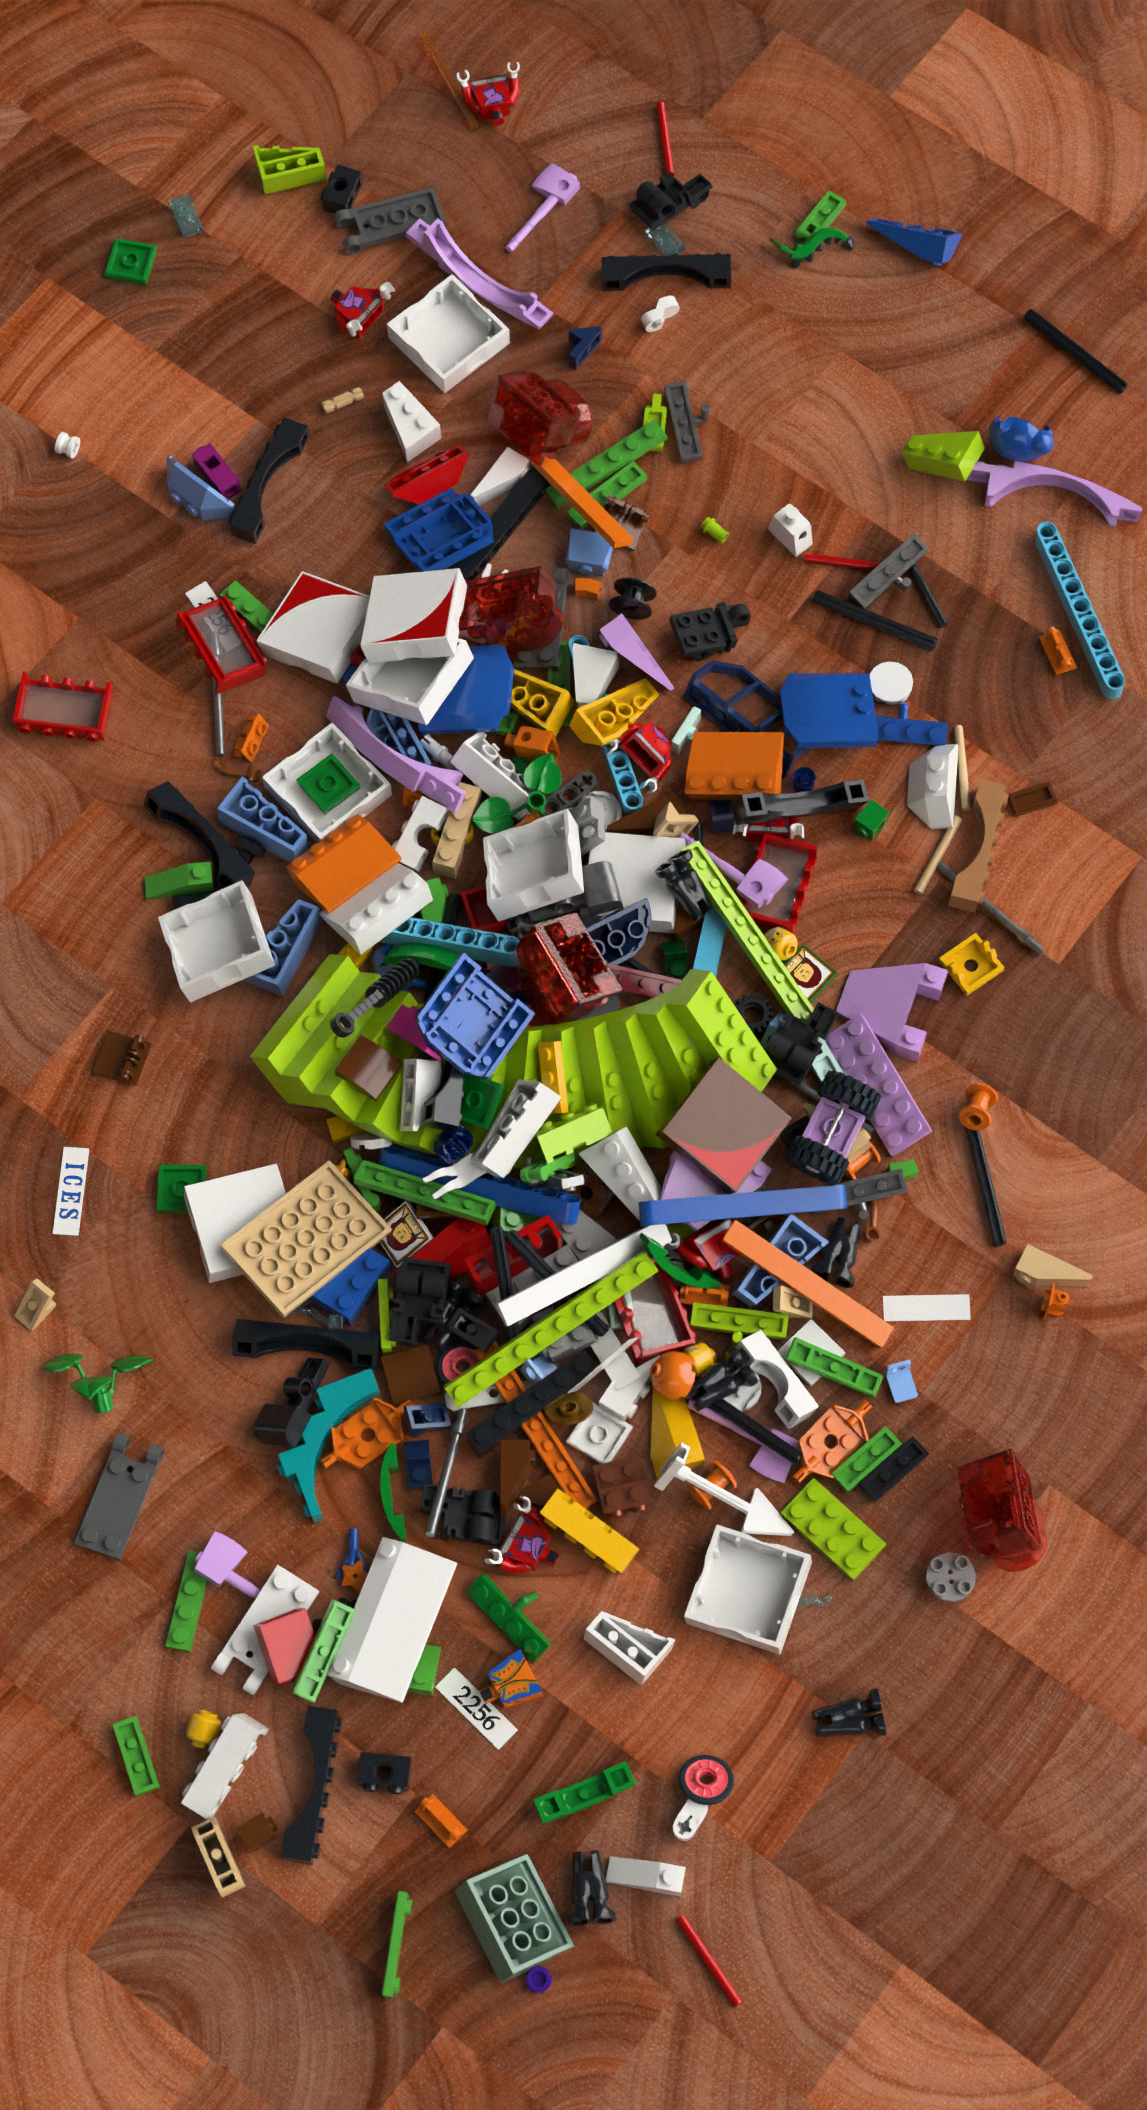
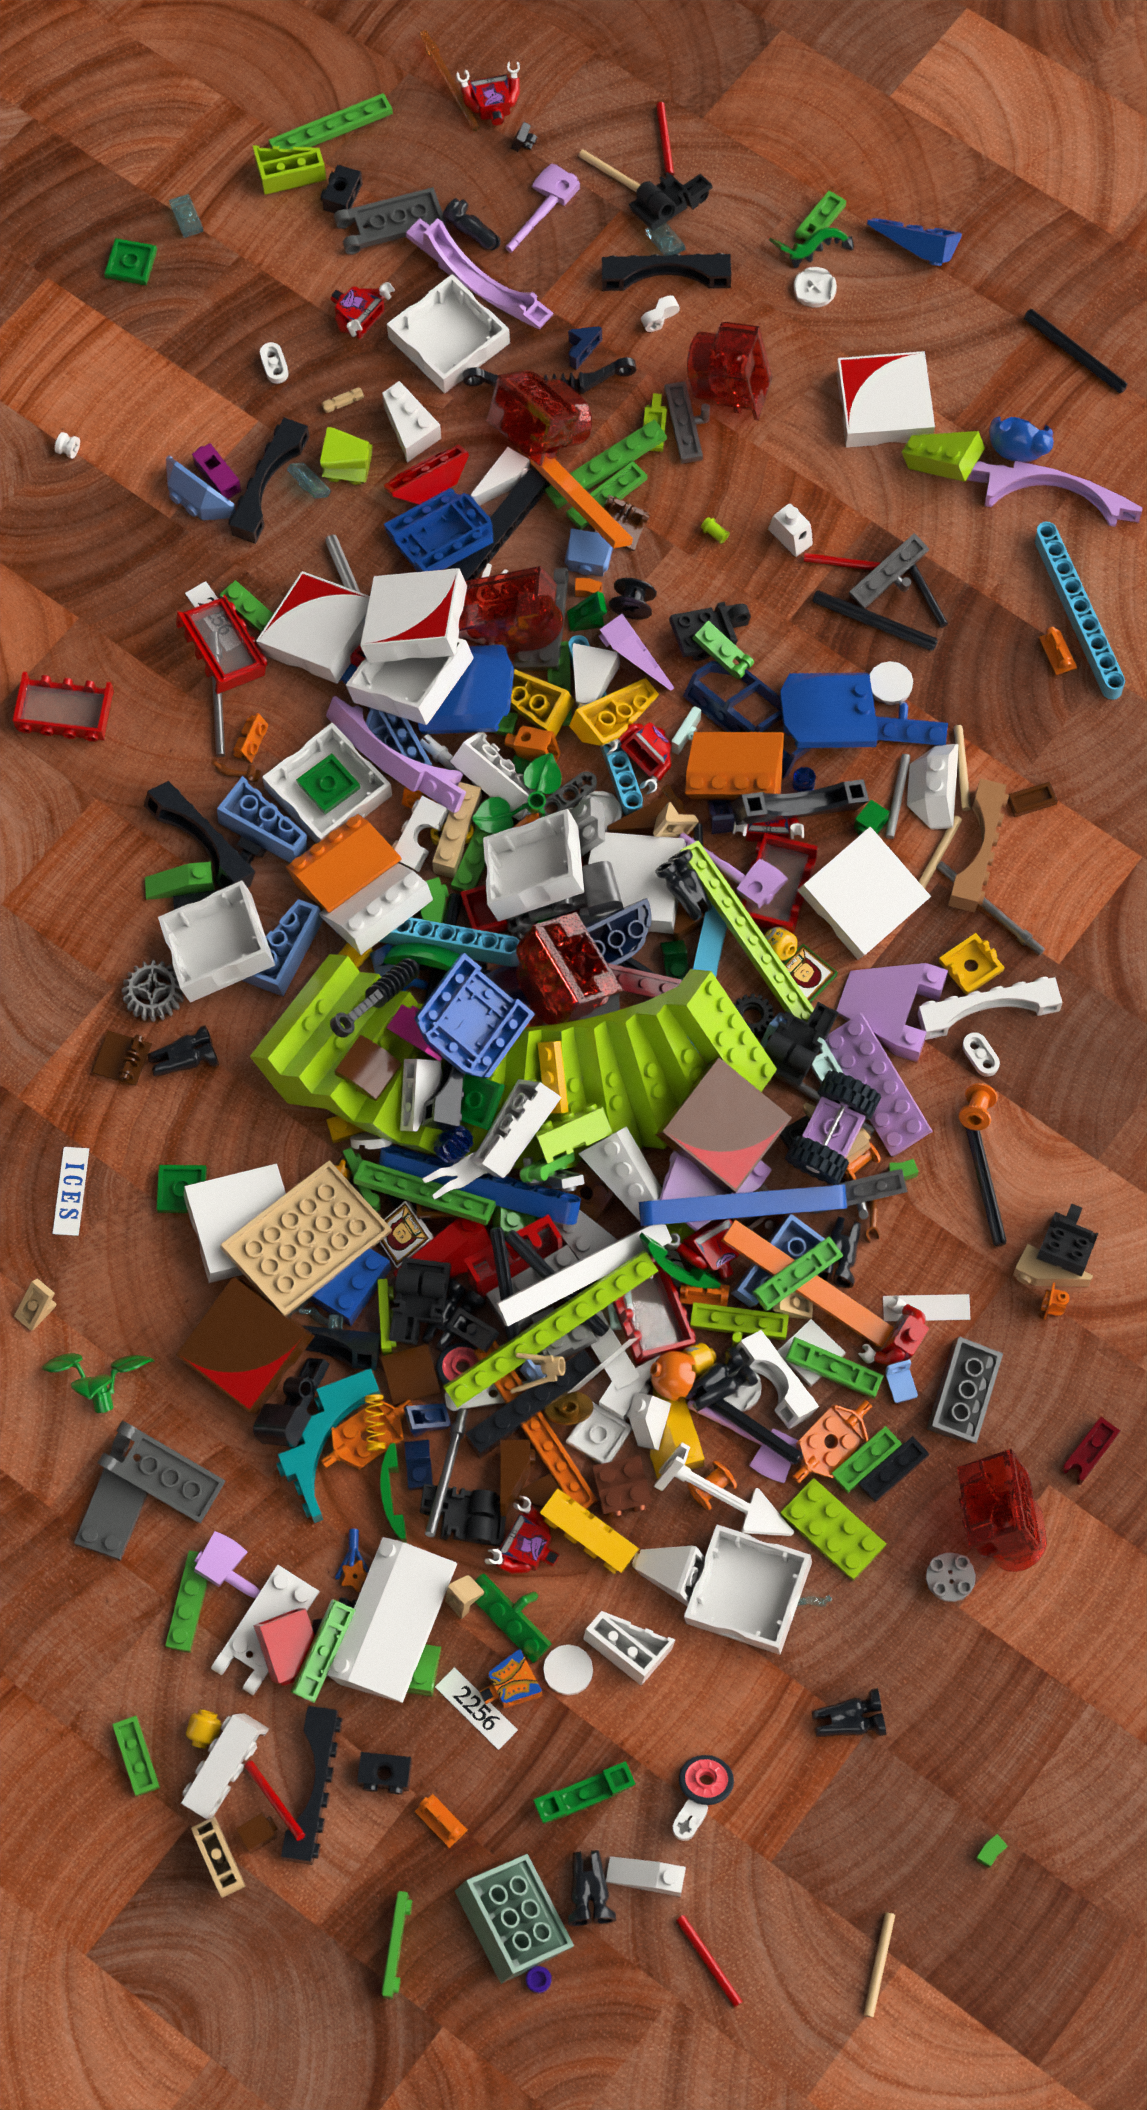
none -> dark grey hinge [97,1420,226,1524]
none -> light grey gear [122,960,184,1022]
none -> black piece [147,1025,219,1077]
none -> reddish brown tile [176,1277,315,1414]
none -> red bar [244,1761,305,1841]
none -> white plate [260,342,288,384]
none -> bright green plate [269,93,393,149]
none -> clear light blue plate [286,463,331,498]
none -> lime piece [320,427,372,485]
none -> light grey axle [325,534,360,592]
none -> yellow piece [364,1395,385,1451]
none -> black piece [442,198,501,250]
none -> tan slope [445,1575,484,1619]
none -> bright green plate [451,827,492,892]
none -> black piece [463,357,636,398]
none -> tan plant [510,1353,565,1394]
none -> black tile [511,122,537,152]
none -> white tile [543,1644,593,1696]
none -> green slope [567,591,607,632]
none -> tan bar [579,149,640,192]
none -> white slope [629,1393,671,1450]
none -> white slope [632,1546,705,1607]
none -> clear red brick [687,322,773,421]
none -> bright green plate [692,620,754,679]
none -> bright green plate [752,1236,843,1311]
none -> white tile [794,267,837,308]
none -> white tile [797,827,931,960]
none -> white tile [836,351,935,447]
none -> red torso [858,1295,929,1365]
none -> tan bar [863,1912,895,2018]
none -> light grey bar [885,754,910,839]
none -> white arch [917,977,1063,1040]
none -> dark grey slope [926,1336,1003,1444]
none -> white plate [963,1033,1000,1077]
none -> bright green piece [976,1834,1008,1868]
none -> black plate [1036,1203,1099,1277]
none -> dark red plate [1061,1417,1121,1485]

